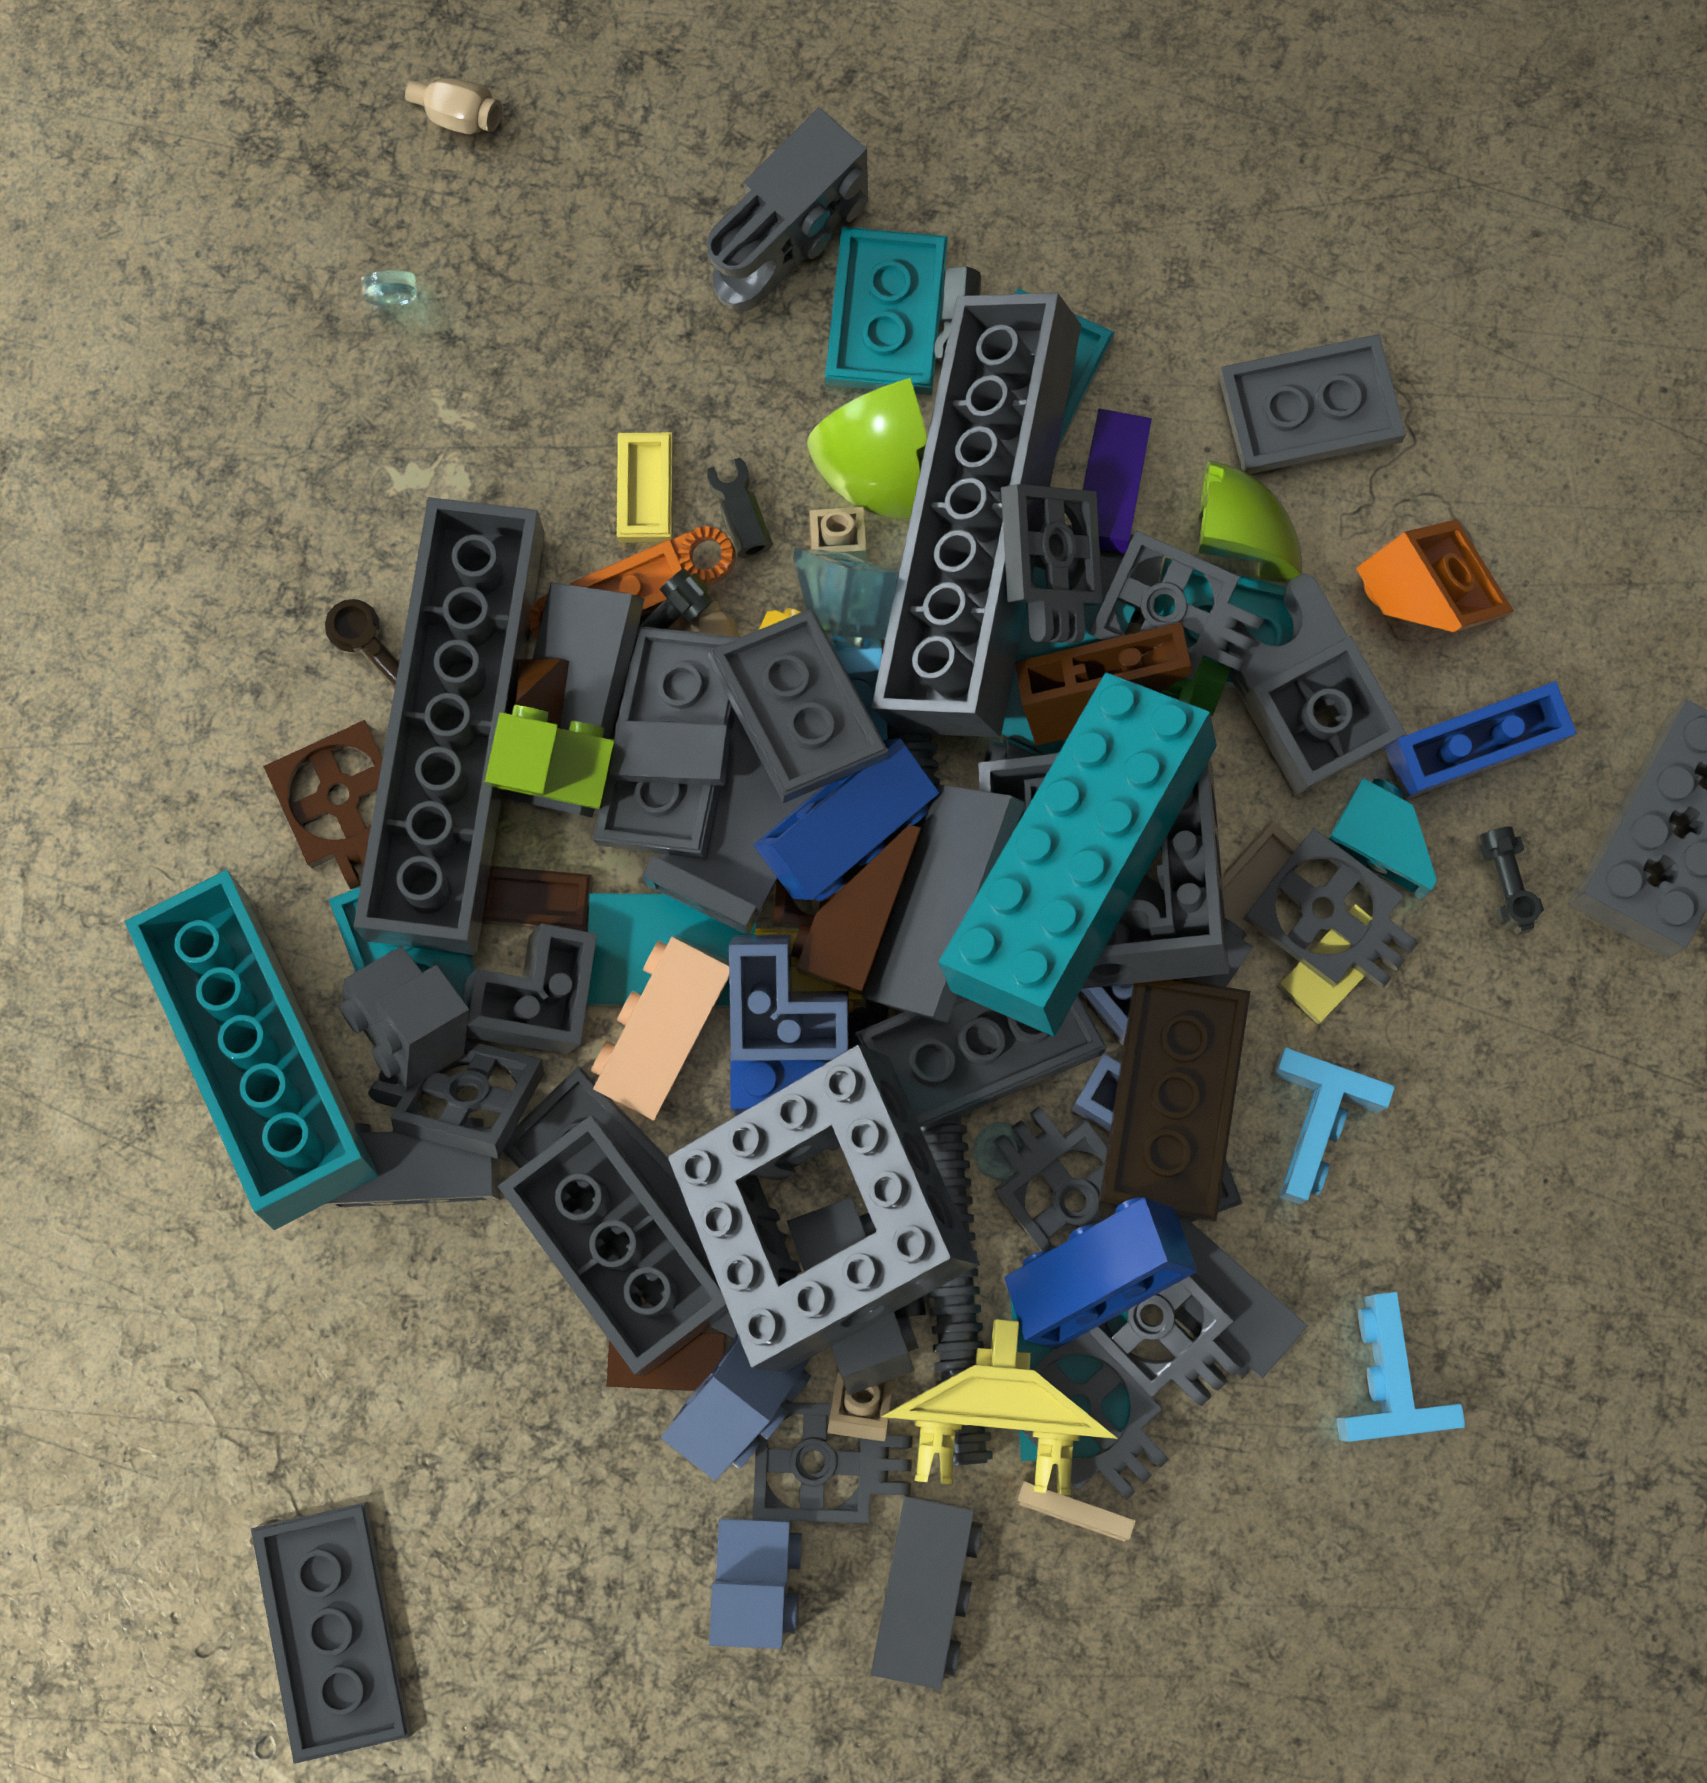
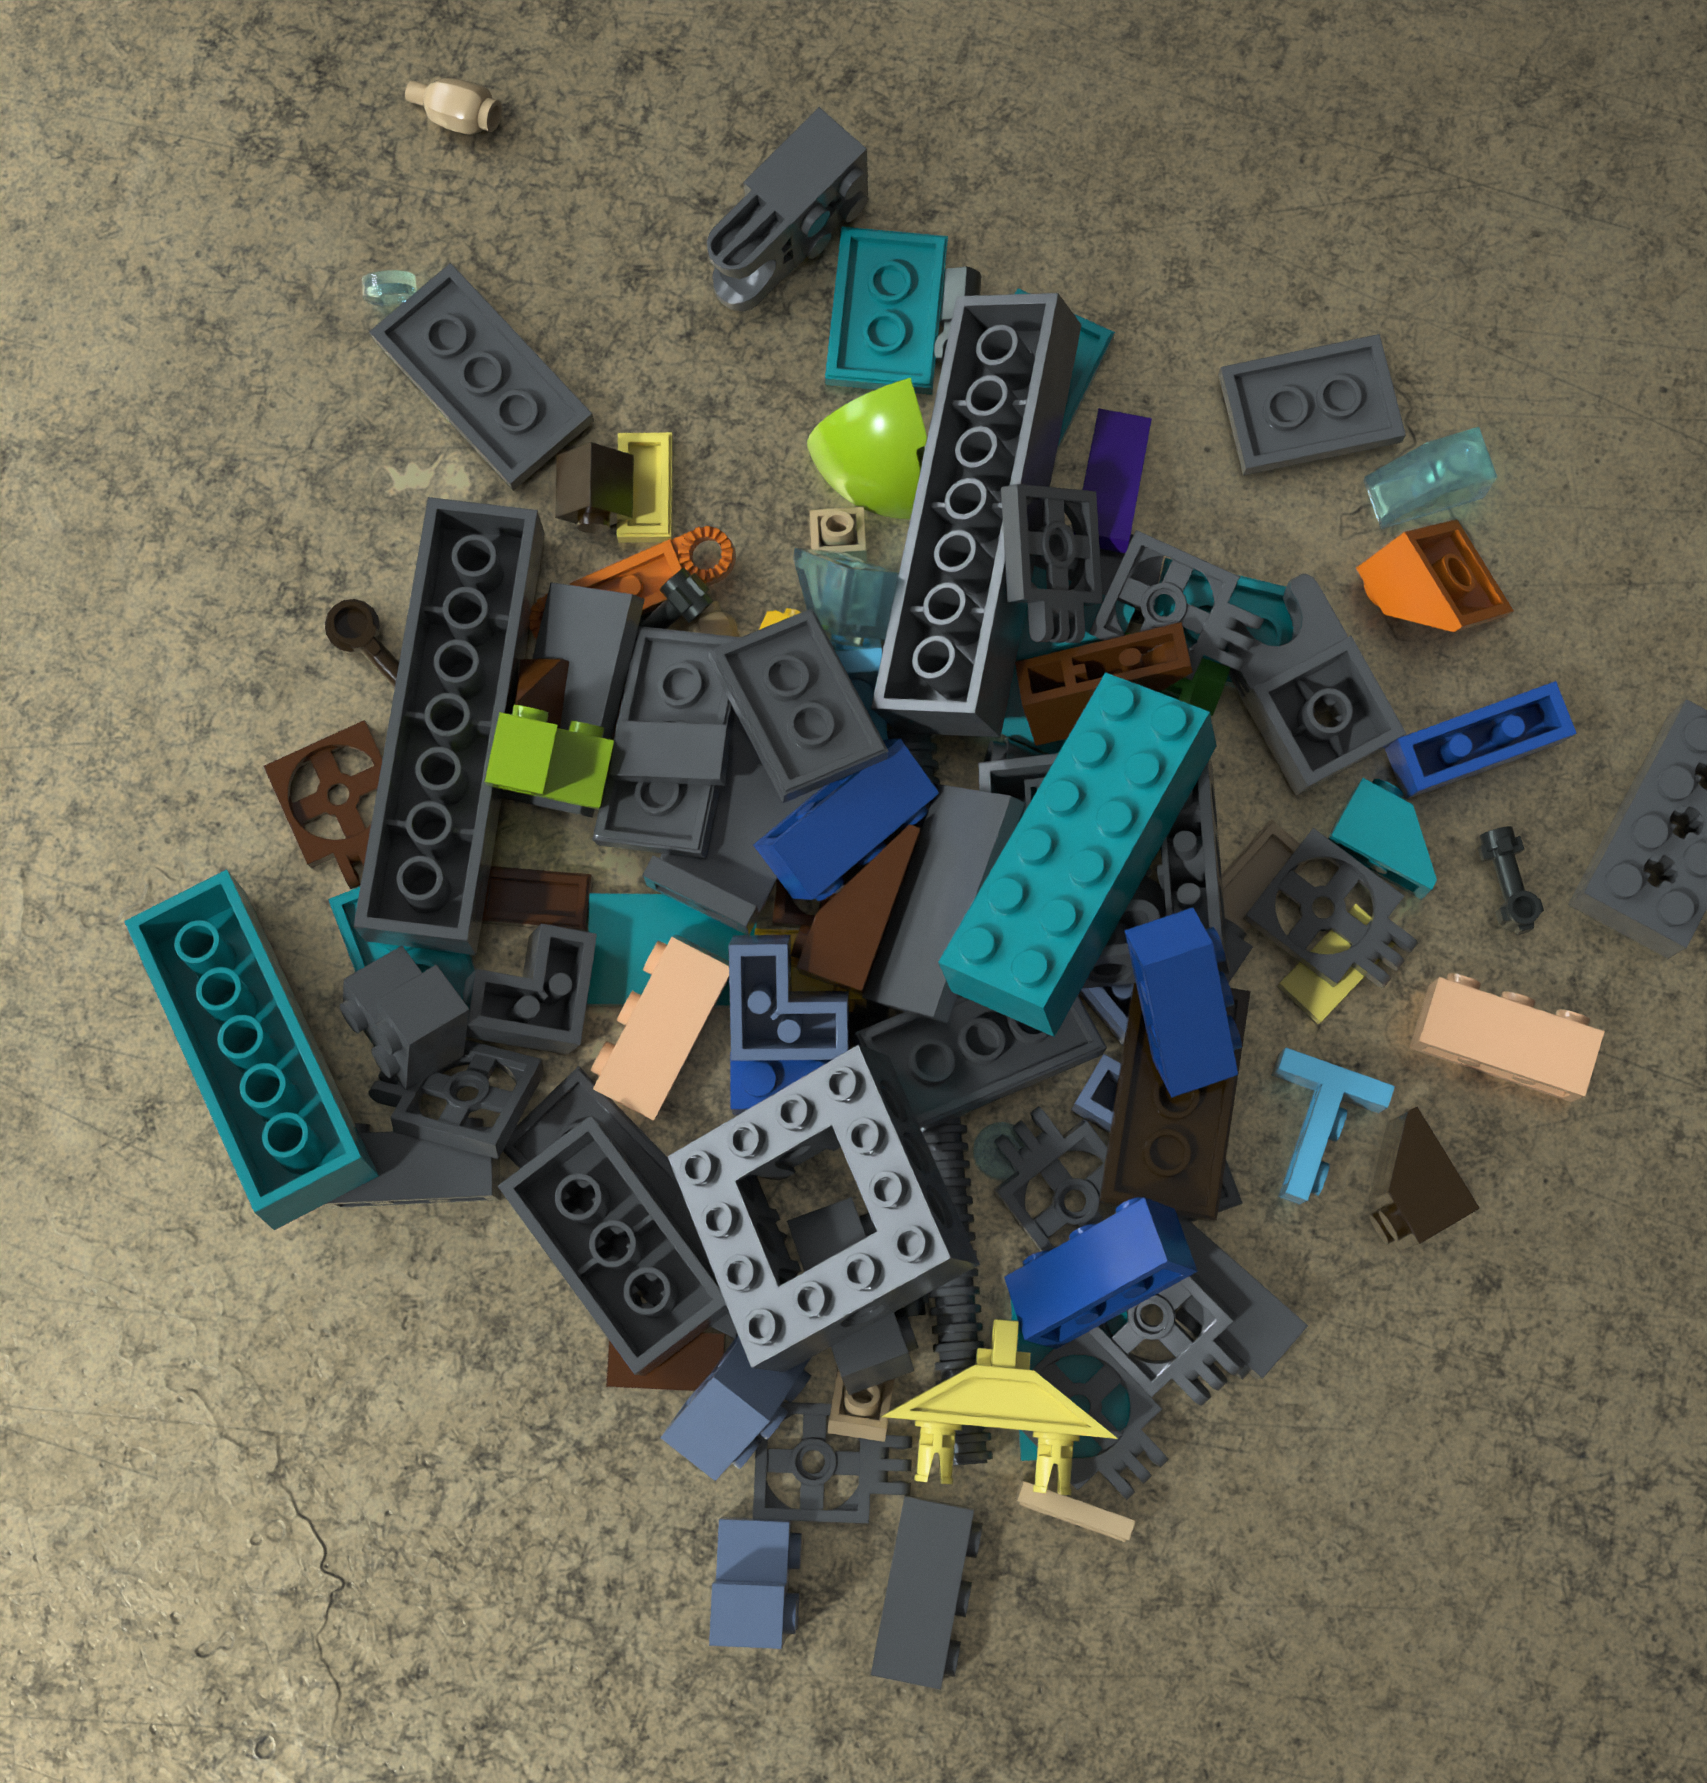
dark grey tile [251,1502,412,1764] -> none
pearl dark grey bar [707,457,773,559] -> none
lime brick [1198,461,1302,583] -> none
medium azure bracket [1336,1292,1465,1442] -> none
none -> dark grey plate [369,263,594,491]
none -> dark brown brick [555,442,634,534]
none -> blue brick [1125,907,1242,1098]
none -> clear light blue slope [1363,427,1497,529]
none -> dark brown slope [1369,1107,1480,1250]
none -> light nougat brick [1409,973,1605,1102]

